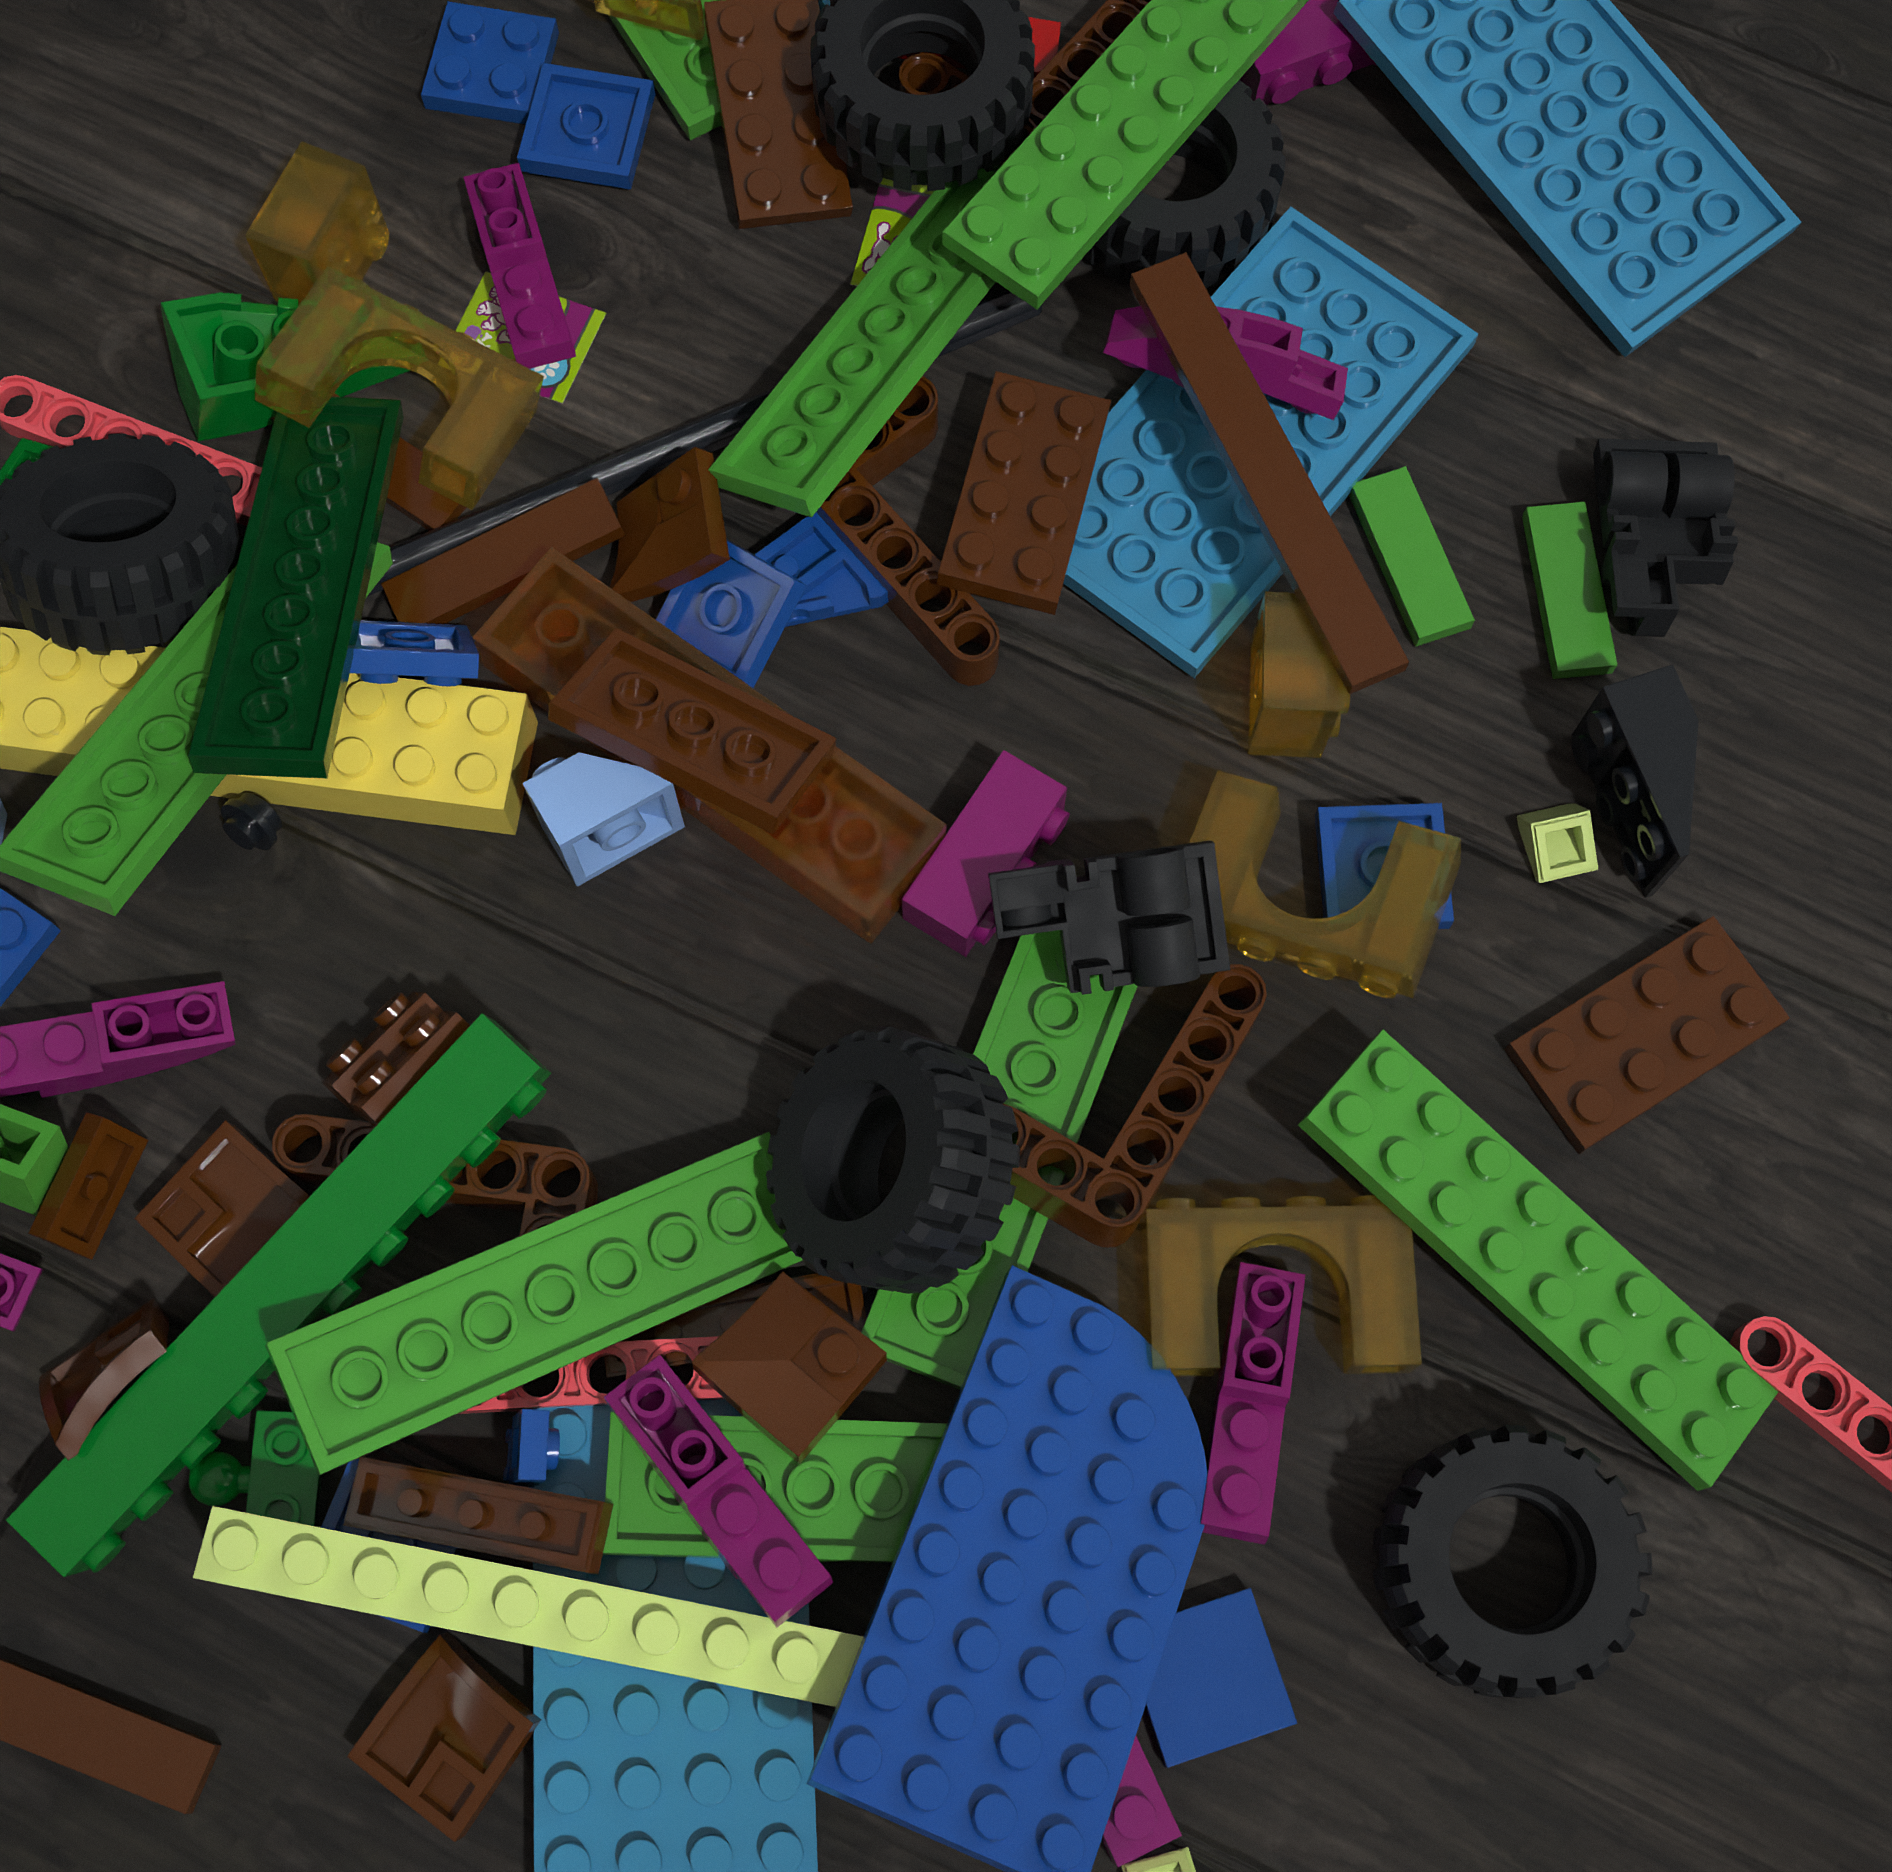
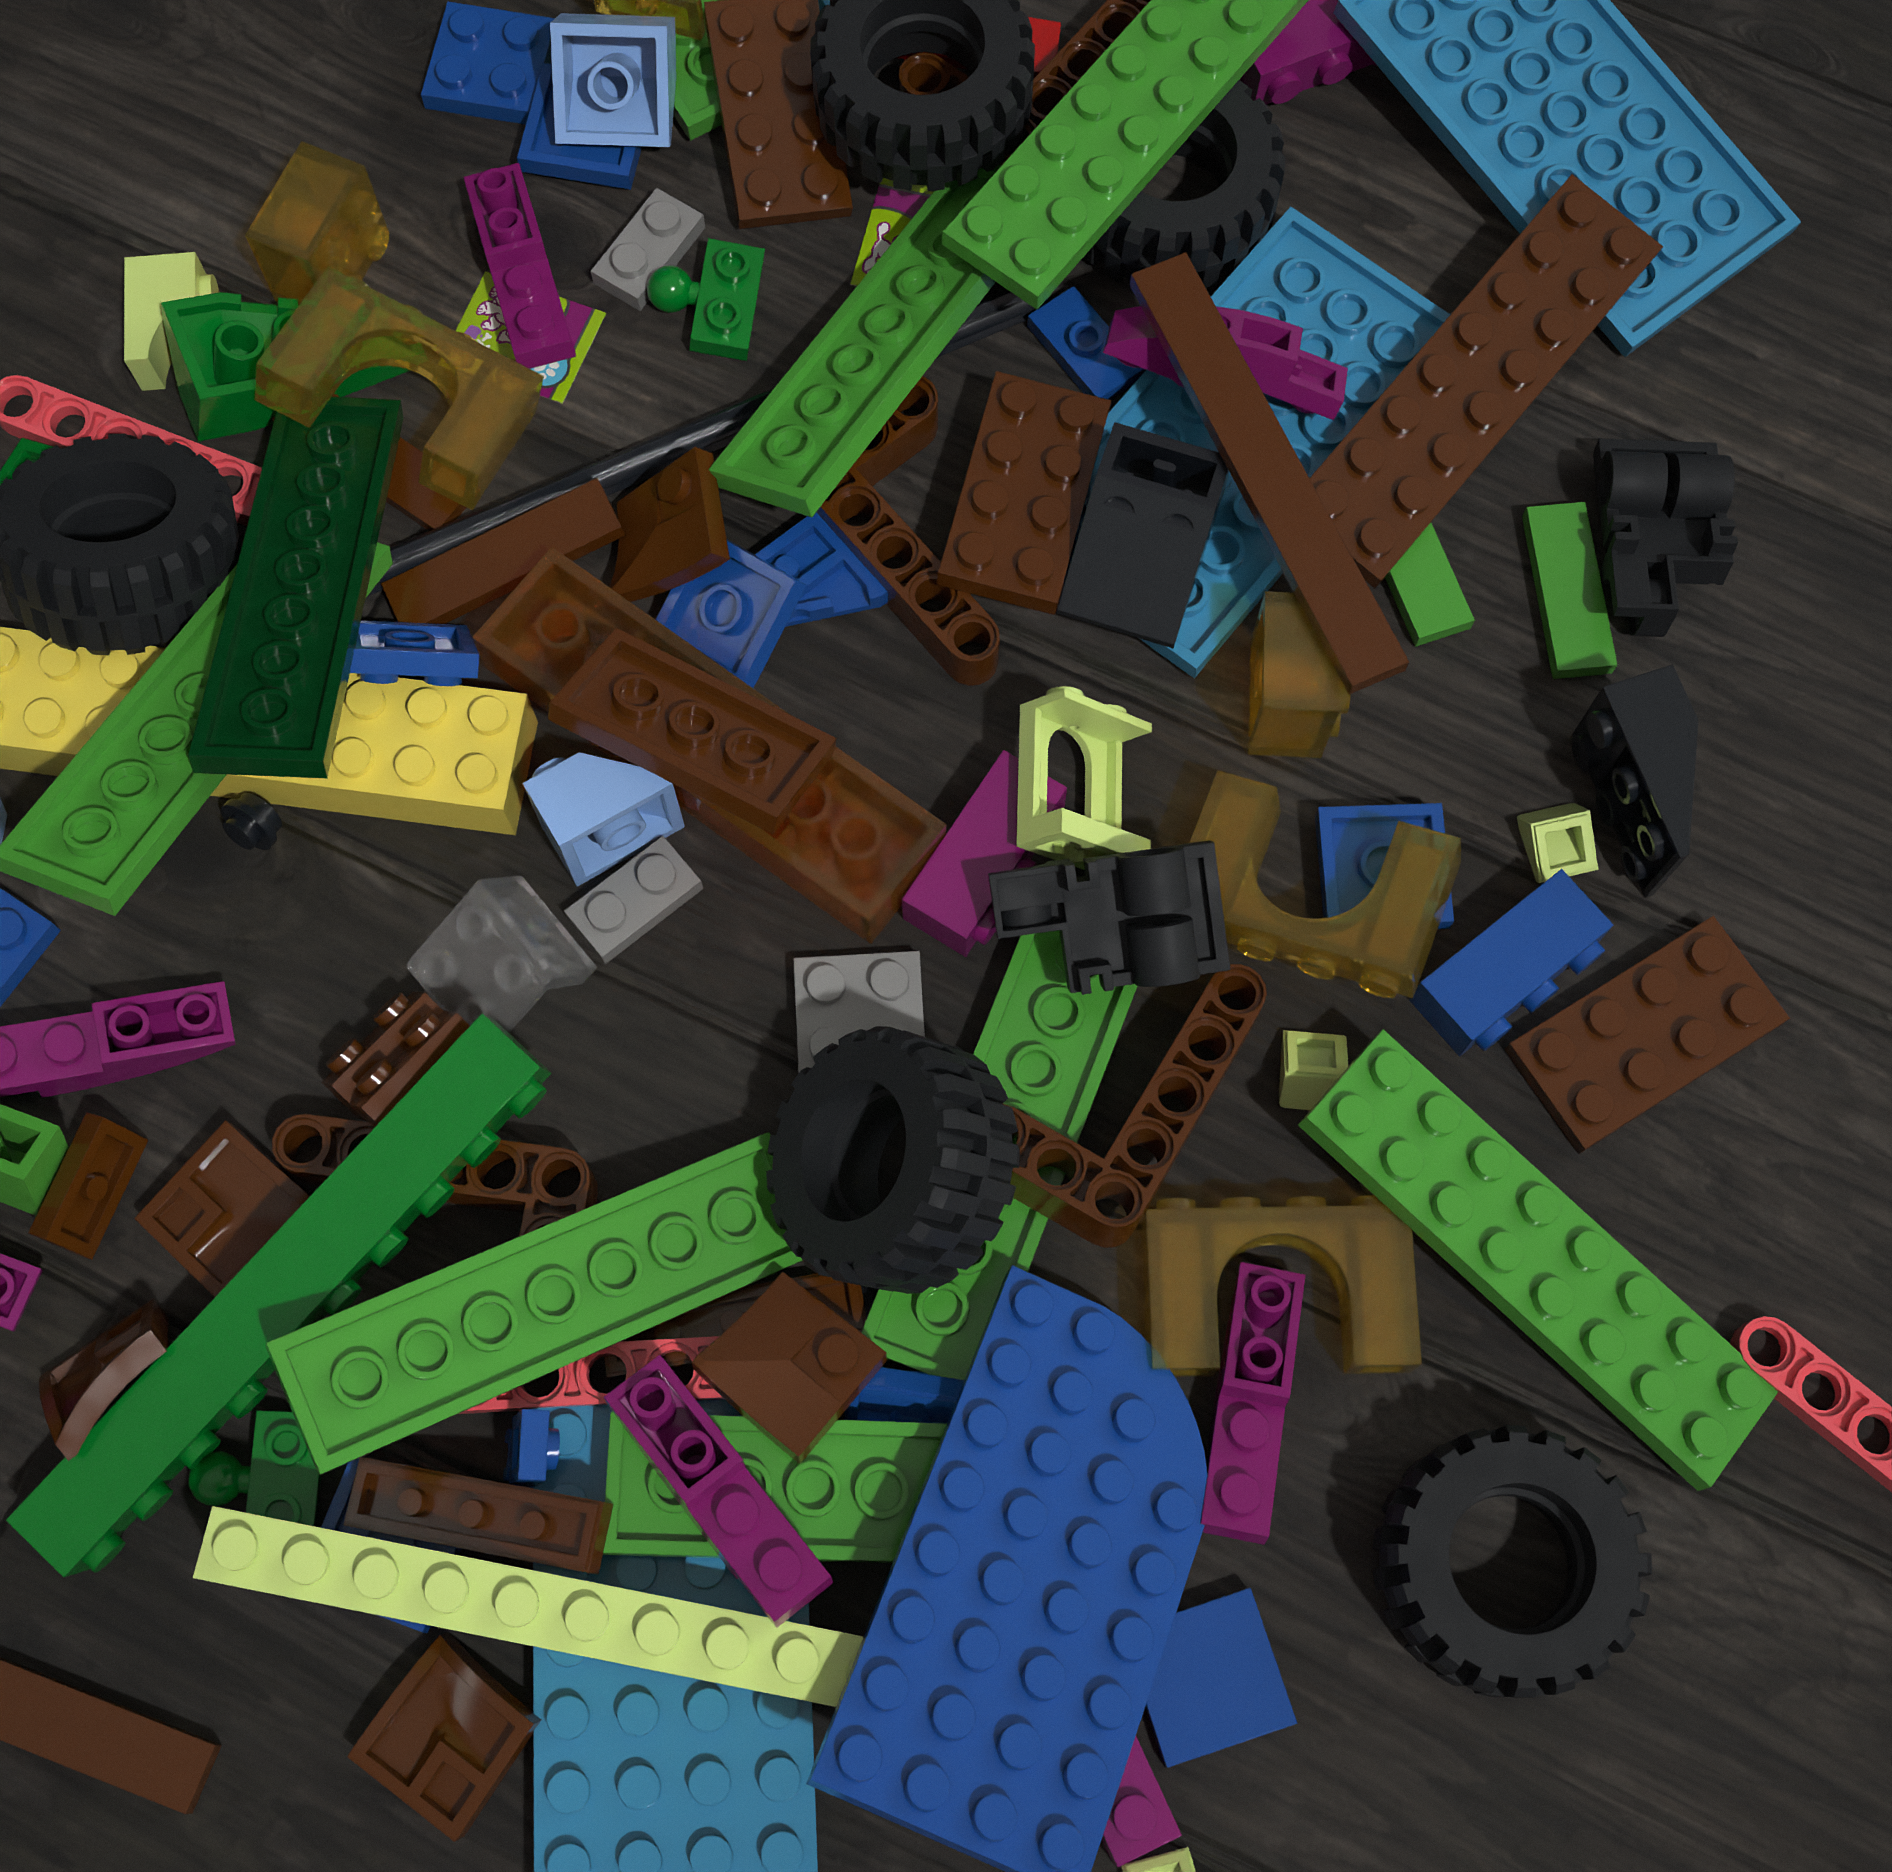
none -> yellowish green arch [124,252,219,391]
none -> clear bracket [407,876,597,1033]
none -> light blue slope [550,13,676,147]
none -> light grey plate [564,836,703,964]
none -> light grey plate [591,188,706,311]
none -> green plate [647,238,765,361]
none -> light grey plate [794,951,925,1072]
none -> blue plate [844,1367,964,1424]
none -> yellowish green panel [1016,686,1152,870]
none -> blue plate [1027,286,1144,400]
none -> black slope [1056,422,1229,649]
none -> yellowish green slope [1279,1030,1348,1110]
none -> reddish brown plate [1310,174,1663,588]
none -> blue brick [1409,869,1613,1057]

